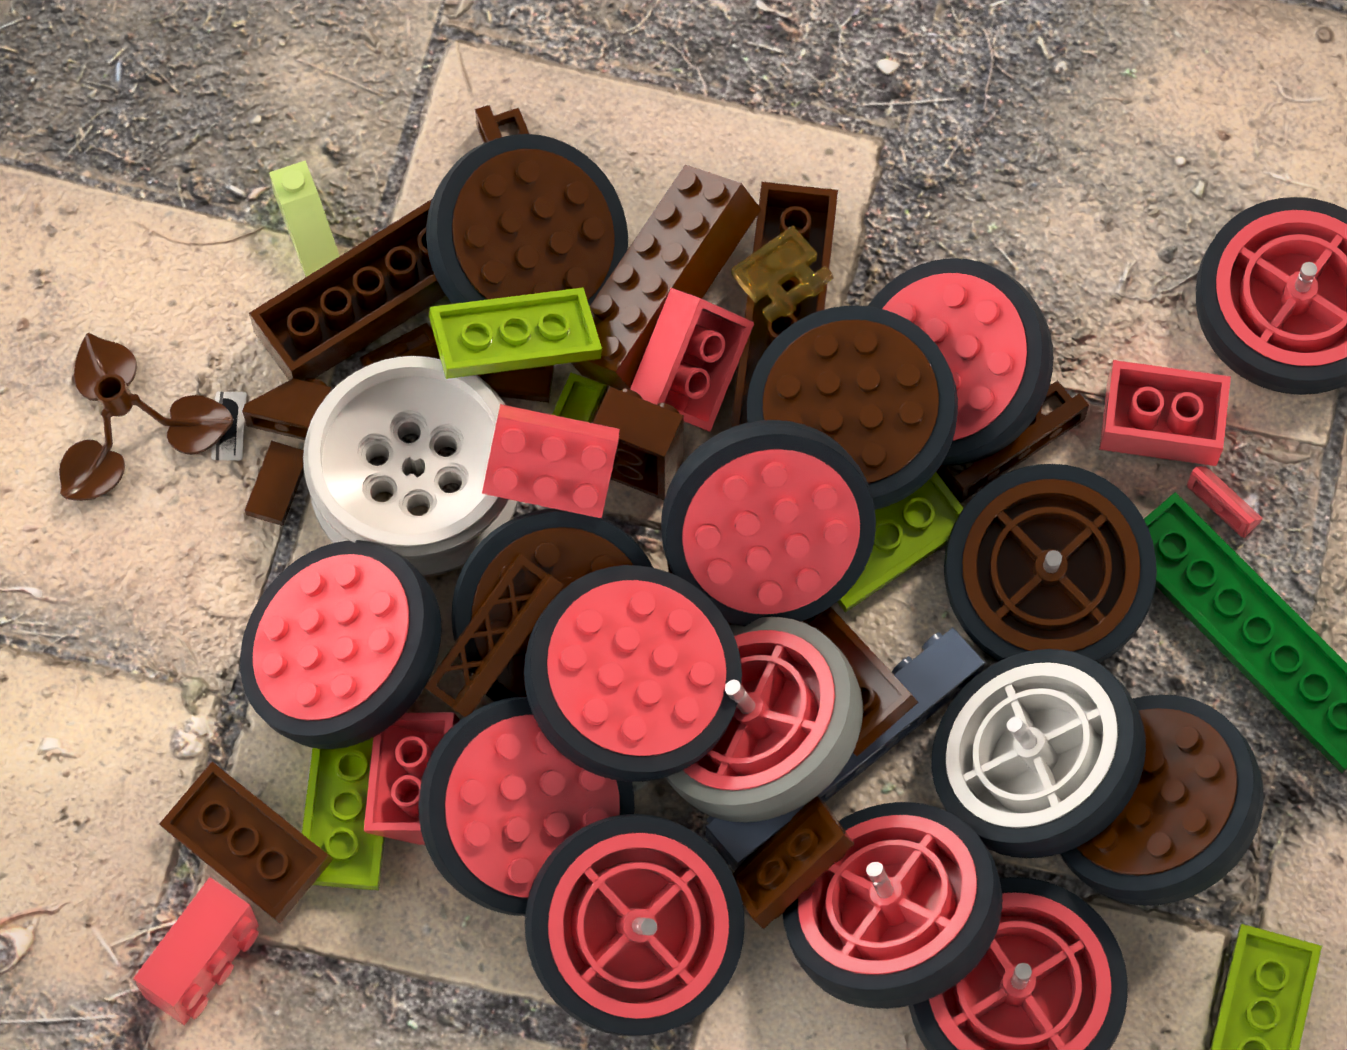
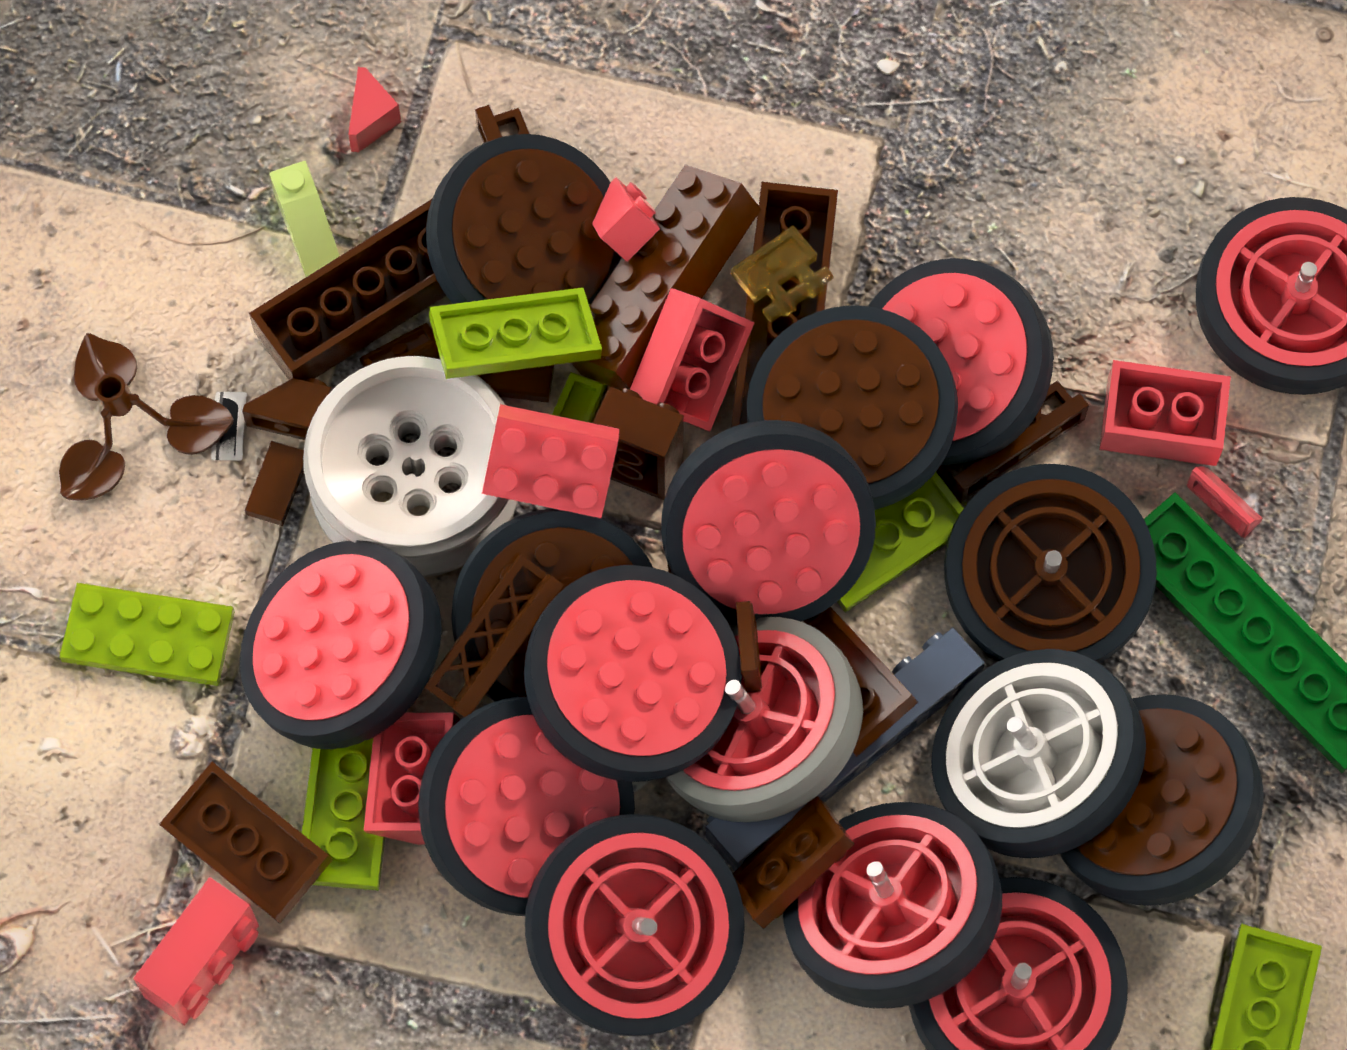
none -> lime plate [59,583,235,686]
none -> coral slope [348,67,401,152]
none -> coral slope [592,177,660,262]
none -> reddish brown tile [736,601,762,693]

